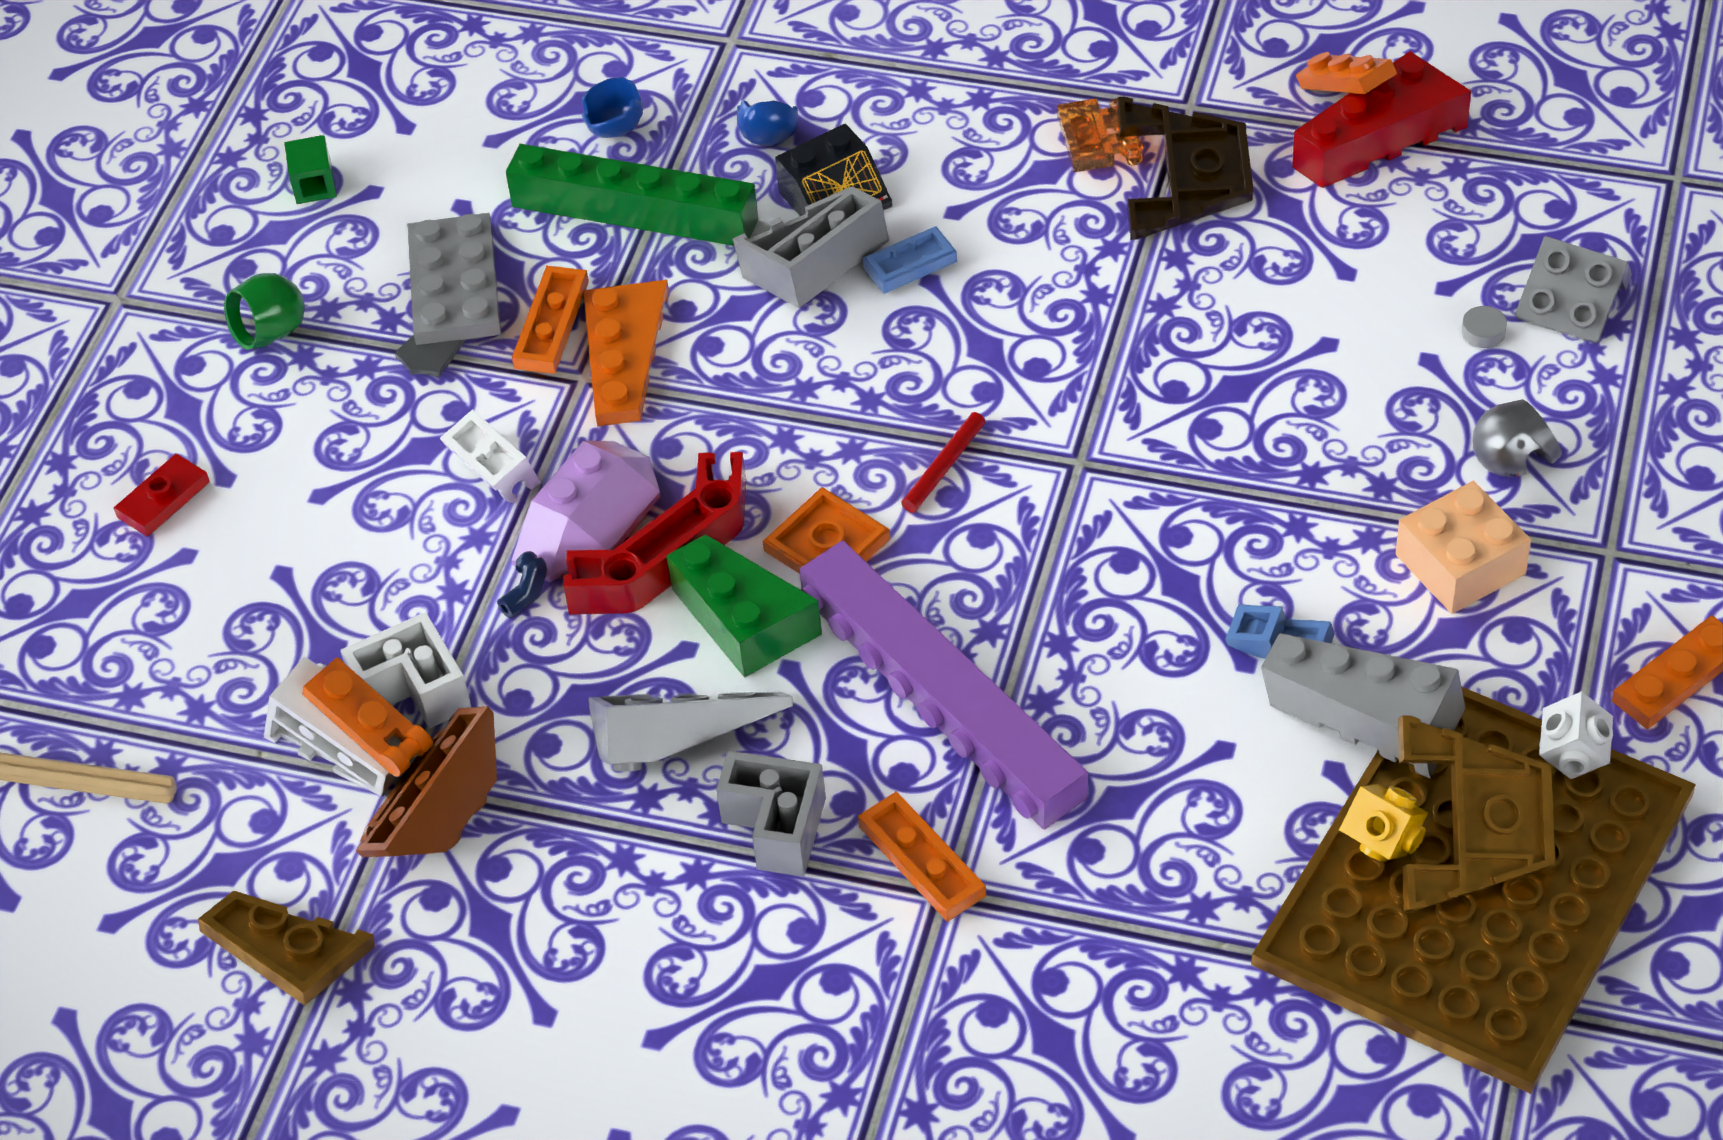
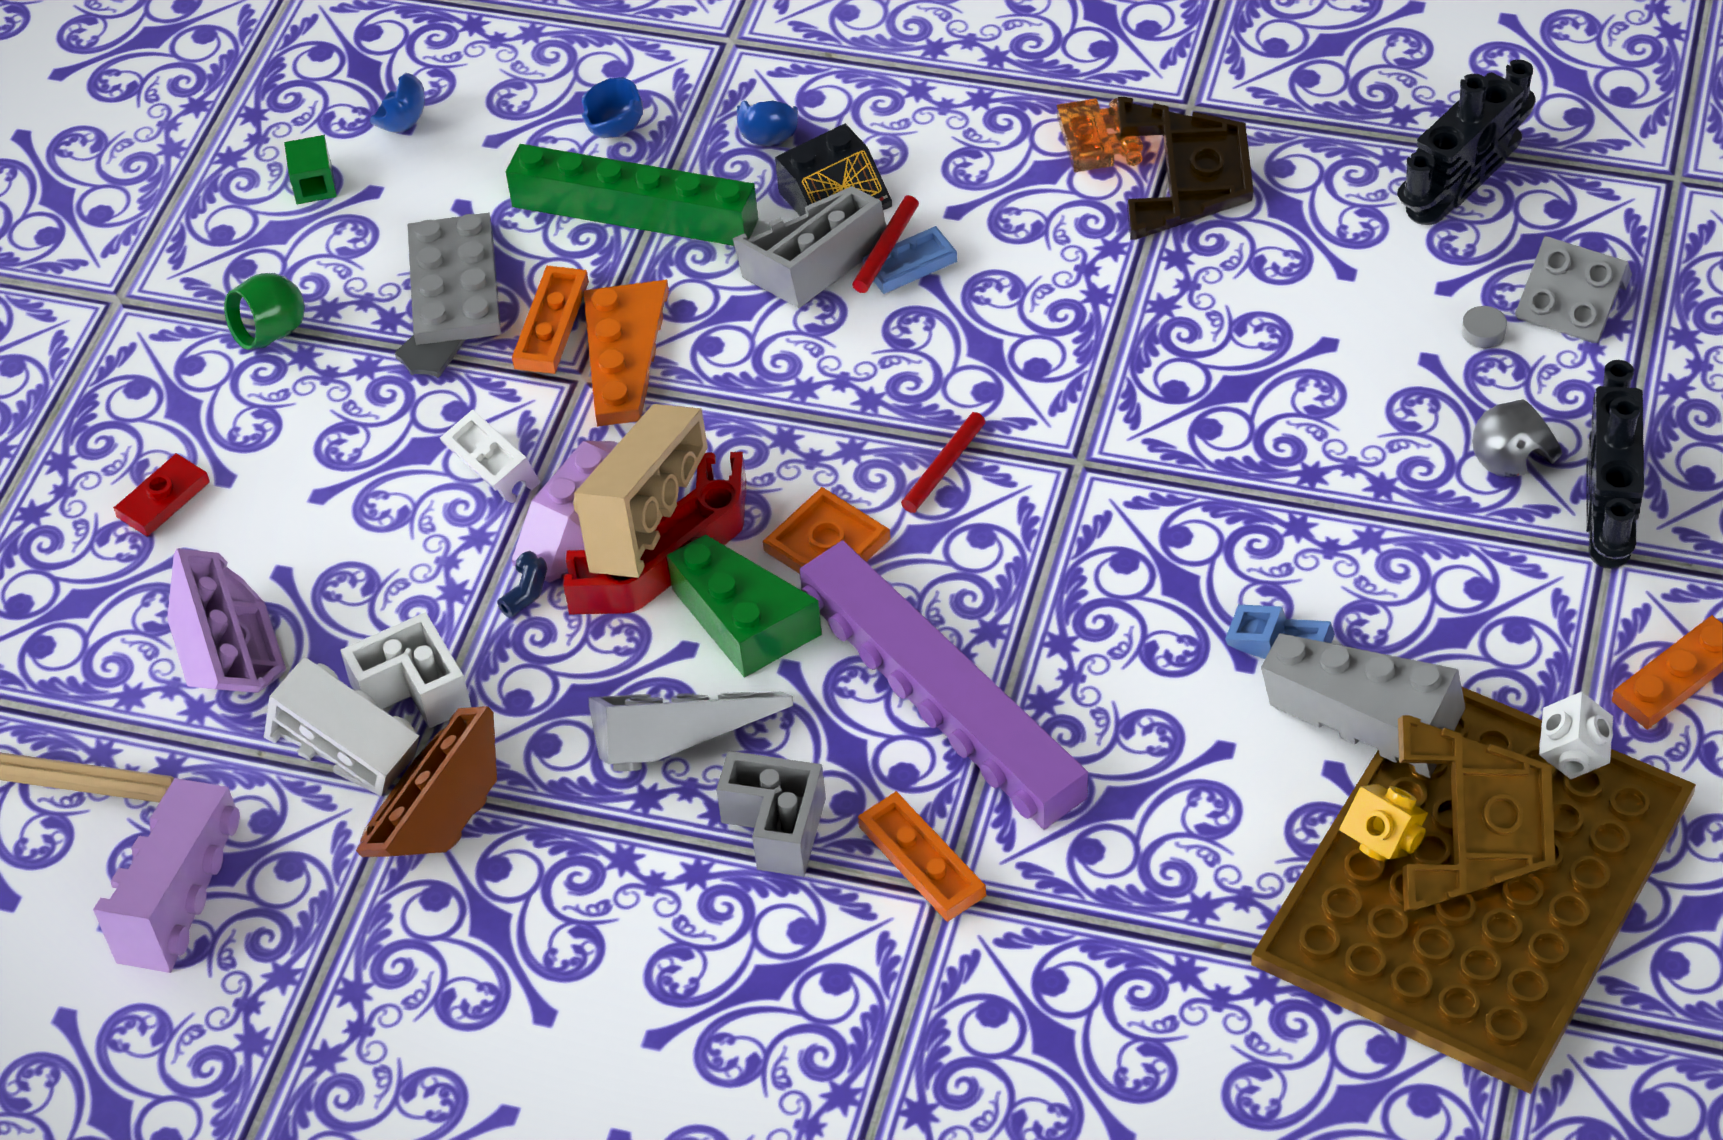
pearl gold wing [198,890,375,1006] -> none
orange plate [302,657,433,777] -> none
red wedge [1292,51,1471,188] -> none
orange plate [1295,52,1397,94] -> none
light nougat brick [1395,480,1531,614] -> none
none -> lavender wedge [93,778,240,973]
none -> lavender wedge [167,548,286,693]
none -> blue hair [370,72,425,133]
none -> tan wedge [573,404,708,578]
none -> red bar [852,195,919,293]
none -> black piece [1397,59,1536,225]
none -> black piece [1586,359,1644,569]

